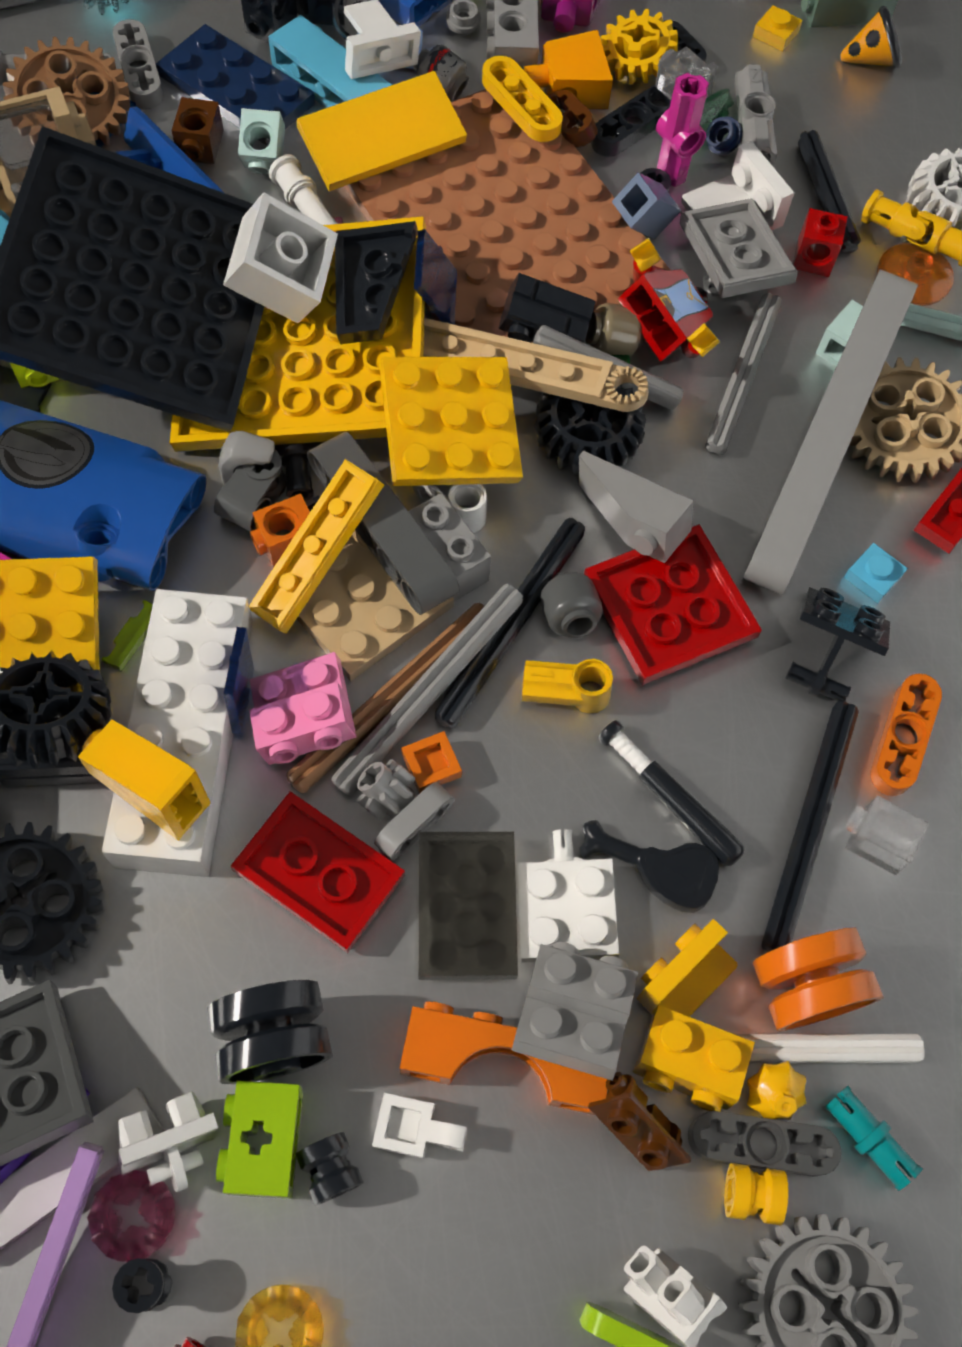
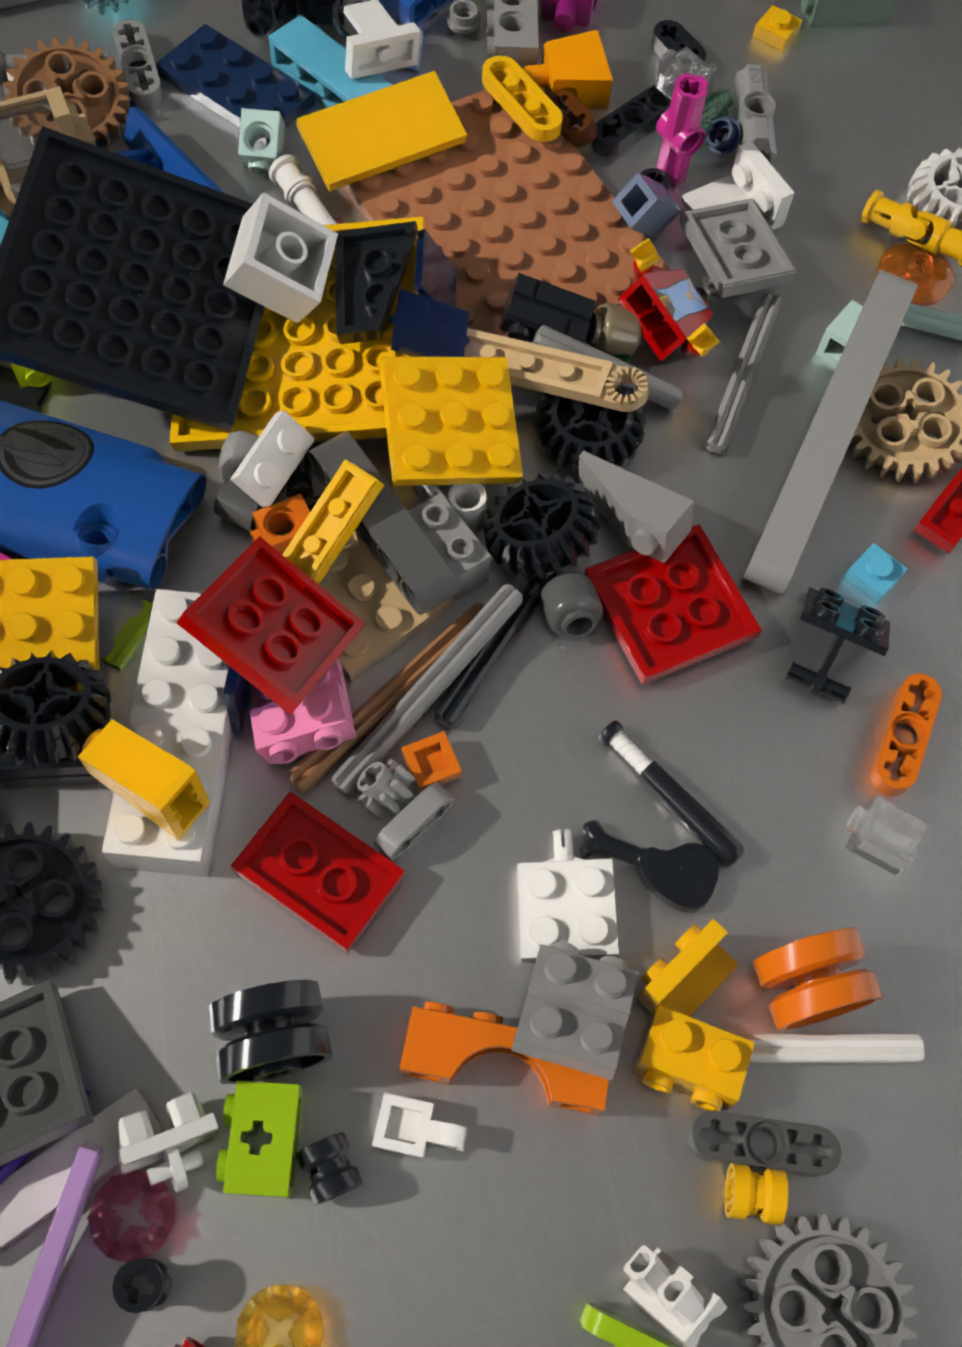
reddish brown brick [171,97,224,164] -> none
dark grey head [413,45,469,102] -> none
clear smoke plate [418,832,518,980] -> none
yellow piece [522,659,613,714] -> none
reddish brown hinge [588,1072,691,1171] -> none
yellow gear [600,9,678,85] -> none
yellow piece [746,1061,807,1120] -> none
black axle [761,701,859,952] -> none
red brick [793,208,848,277] -> none
black axle [798,130,861,253] -> none
teal pin [824,1086,923,1191] -> none
hat [840,6,902,68] -> none
none -> red plate [177,536,366,715]
none -> white plate [230,410,315,507]
none -> clear blue piece [391,289,470,357]
none -> black gear [482,472,601,581]

